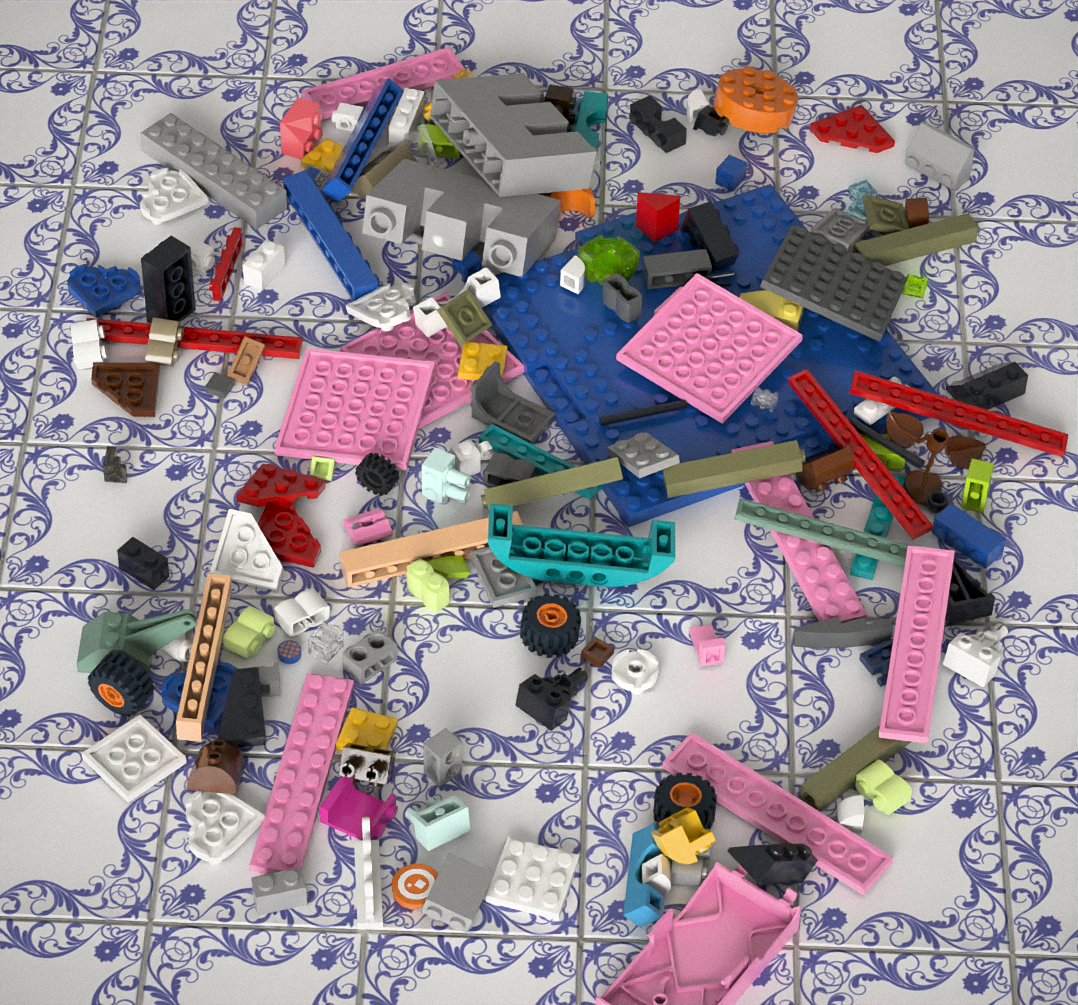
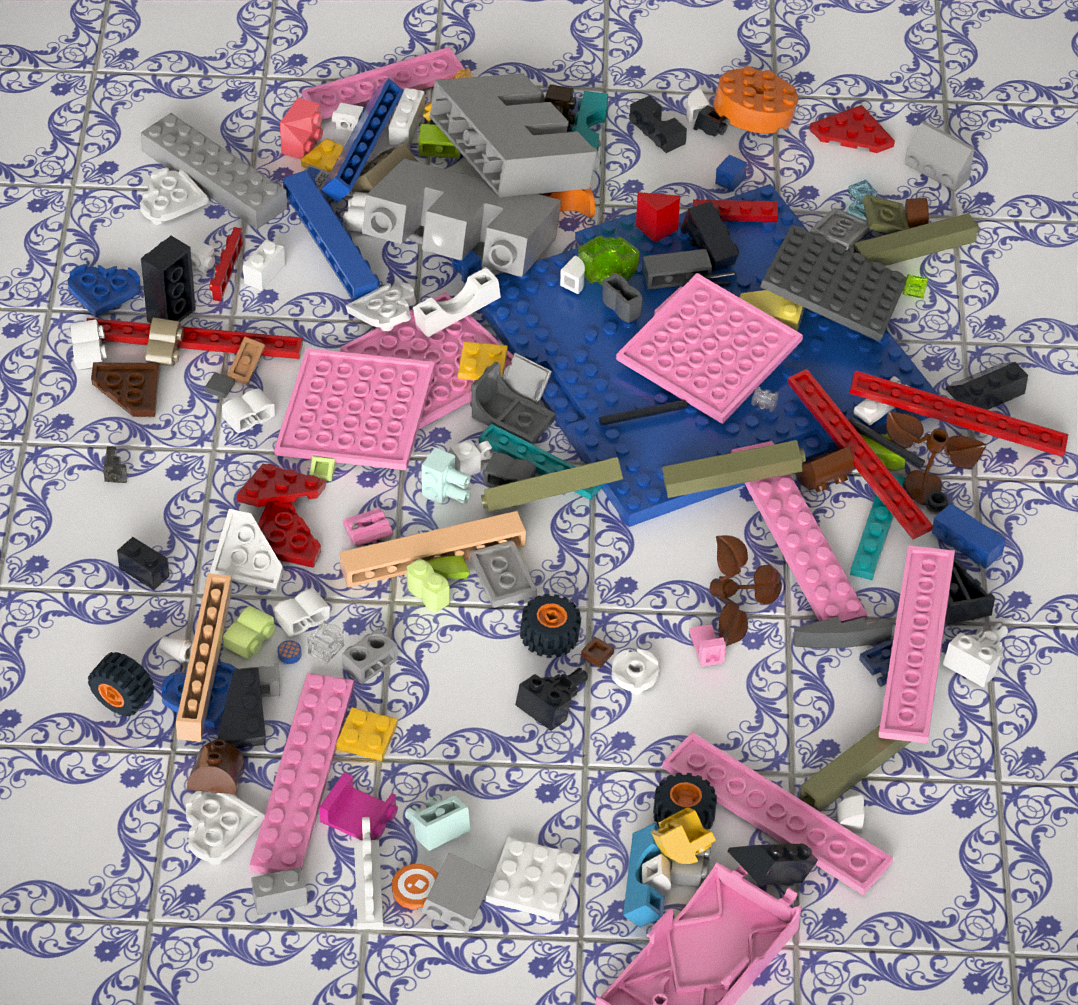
sand green slope [77,609,197,675] -> none
white plate [82,714,186,803] -> none
brick [339,743,396,787] -> none
black tyre [355,453,400,496] -> none
clear panel [404,124,440,167] -> none
light grey brick [423,728,462,788] -> none
olive plate [437,289,492,346] -> none
teal slope [488,503,676,587] -> none
light grey plate [607,432,680,478] -> none
sand green tile [734,498,912,567] -> none
yellowish green brick [856,759,912,815] -> none
lime brick [961,459,994,513] -> none
none -> white brick [222,389,275,433]
none -> white brick [343,192,368,232]
none -> light grey piece [502,353,552,405]
none -> red plate [693,199,778,222]
none -> reddish brown plant [710,535,782,647]

